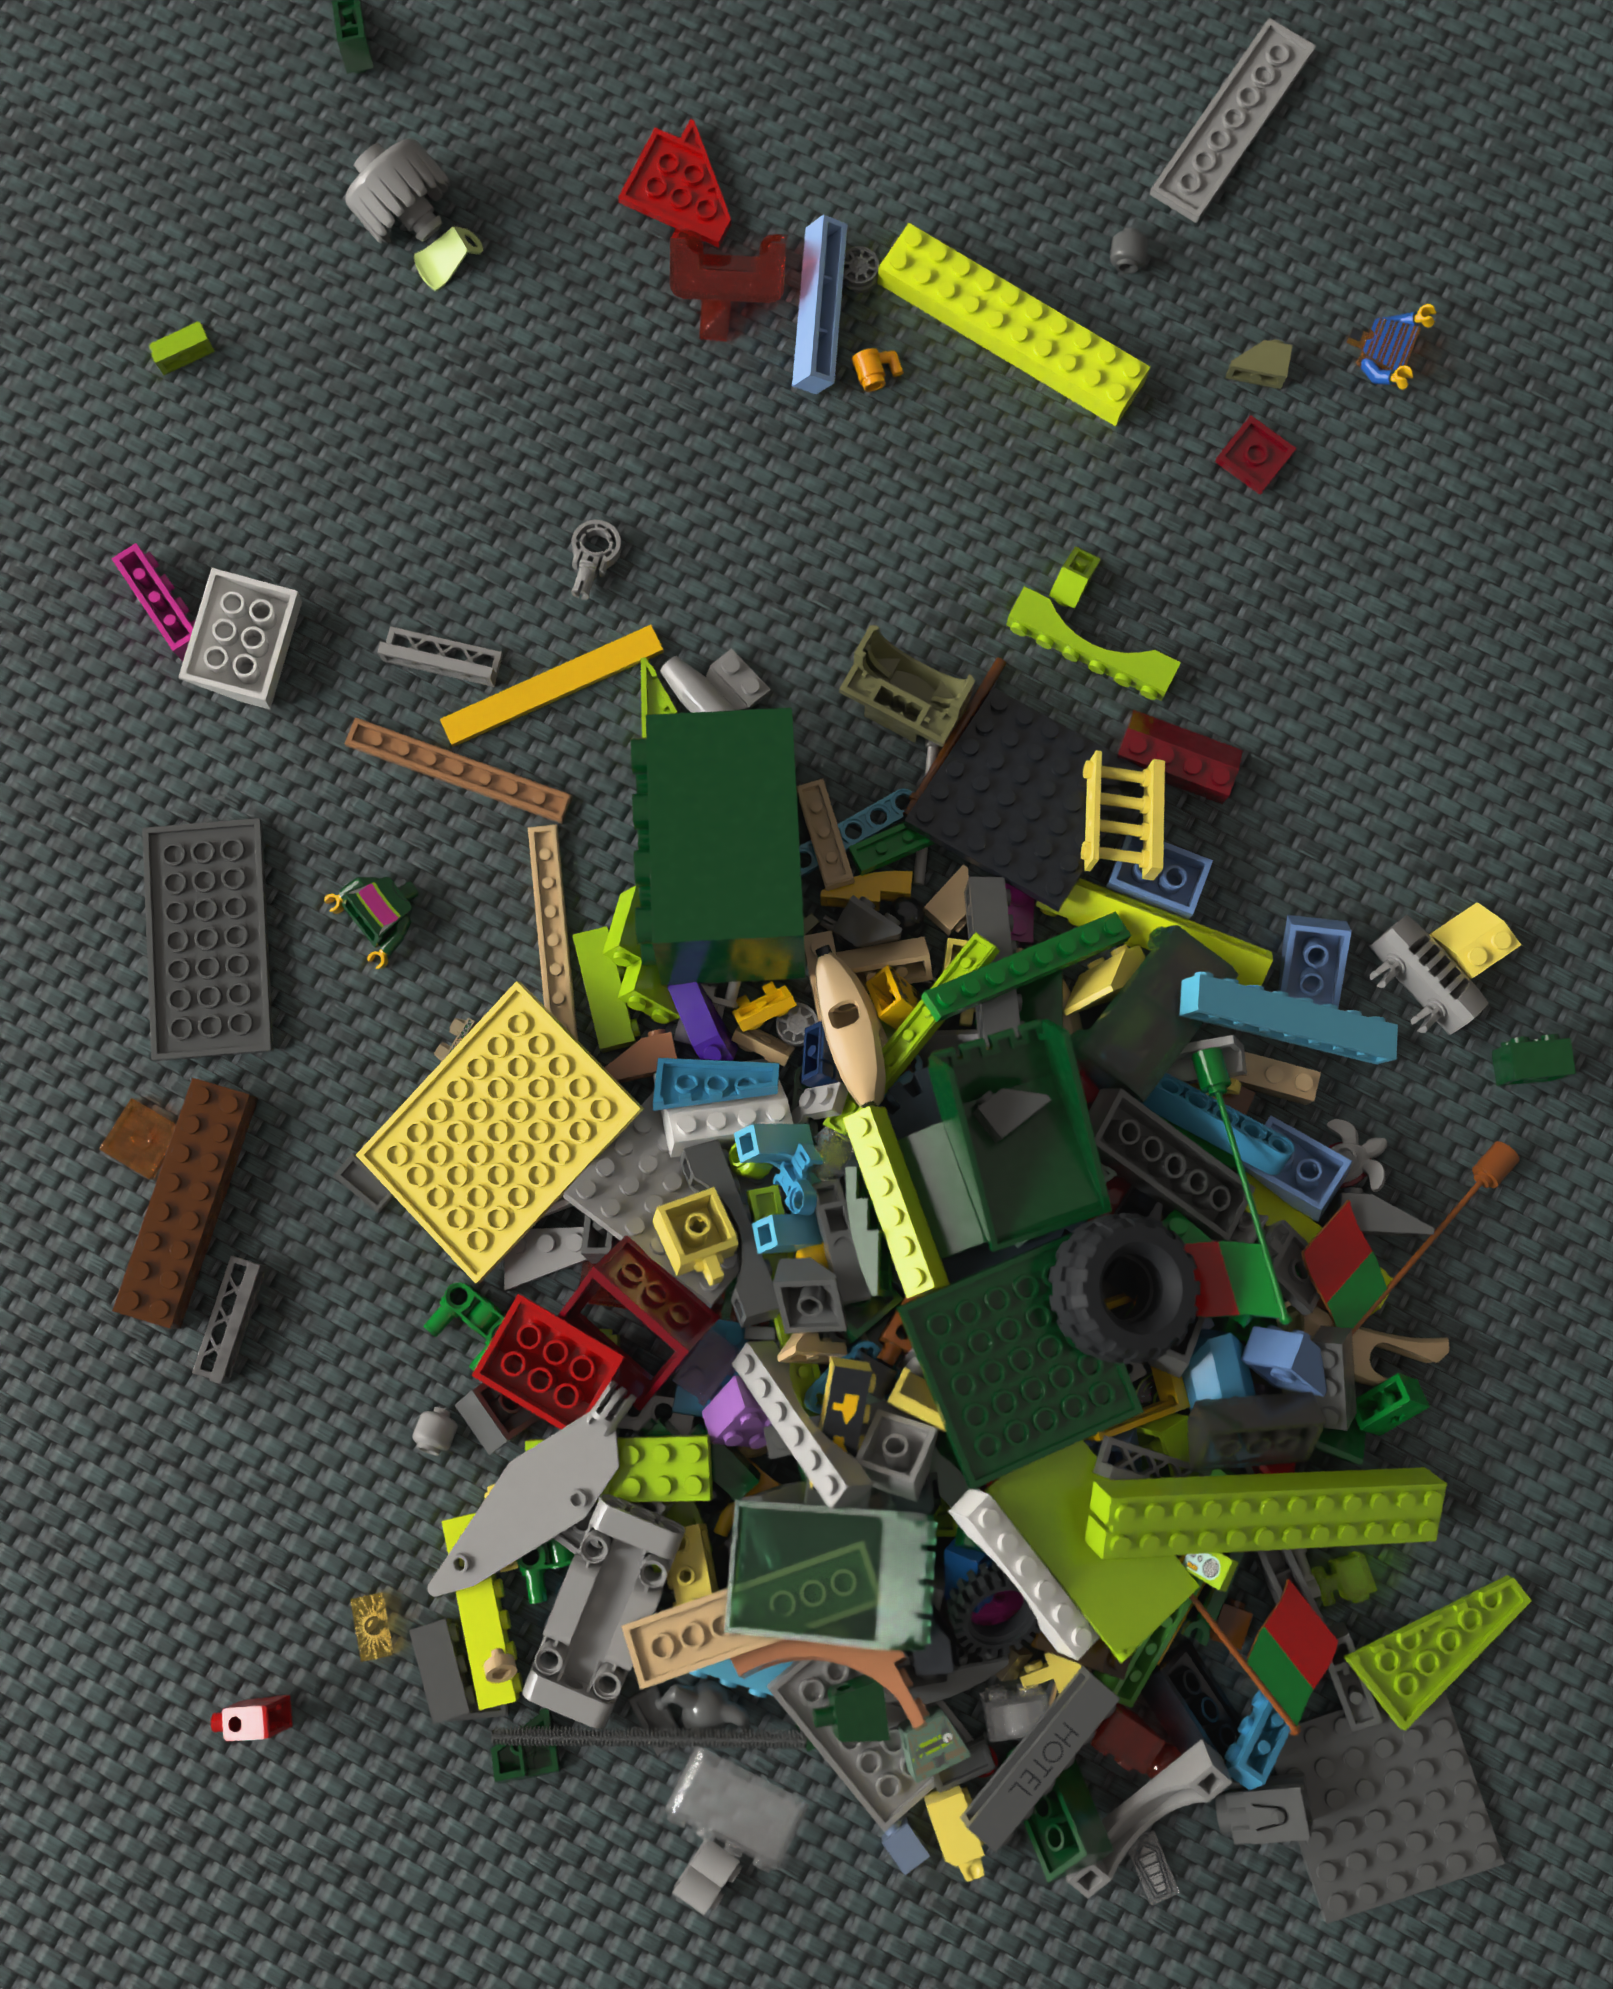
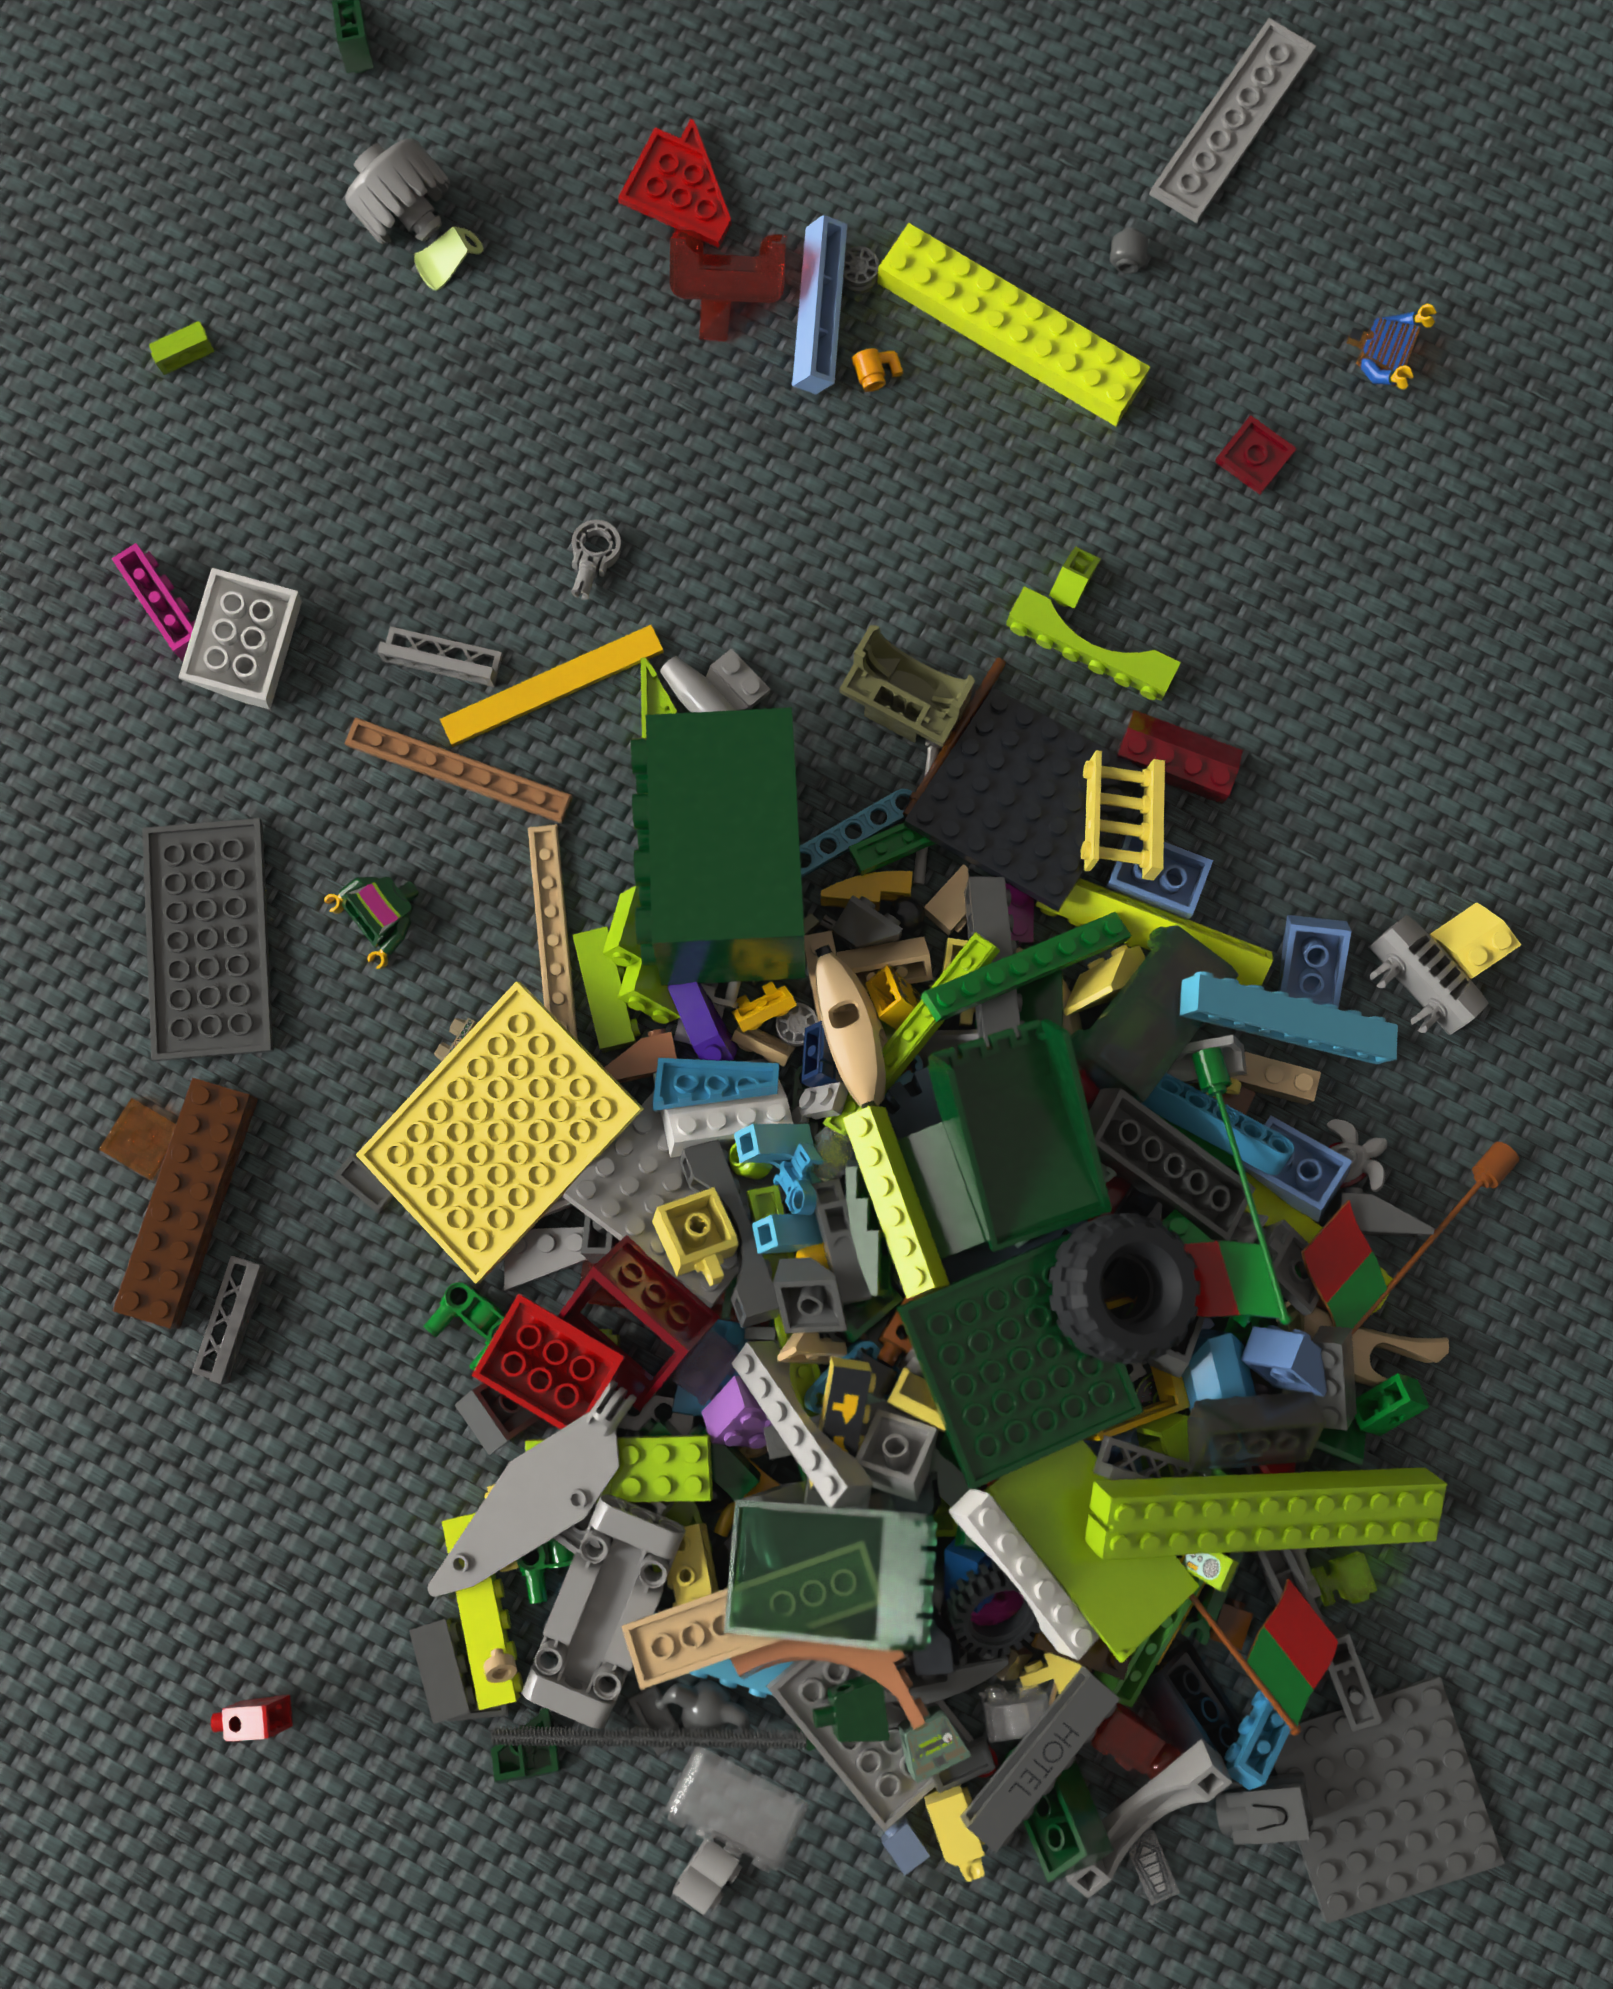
clear yellow tile [350,1592,394,1662] -> none
light grey head [413,1407,458,1456] -> none
tan tile [796,779,855,891] -> none
dark grey slope [972,1088,1051,1143] -> none
olive slope [1225,340,1293,389] -> none
lime wing [1344,1575,1531,1731] -> none
dark green brick [1492,1034,1576,1086] -> none

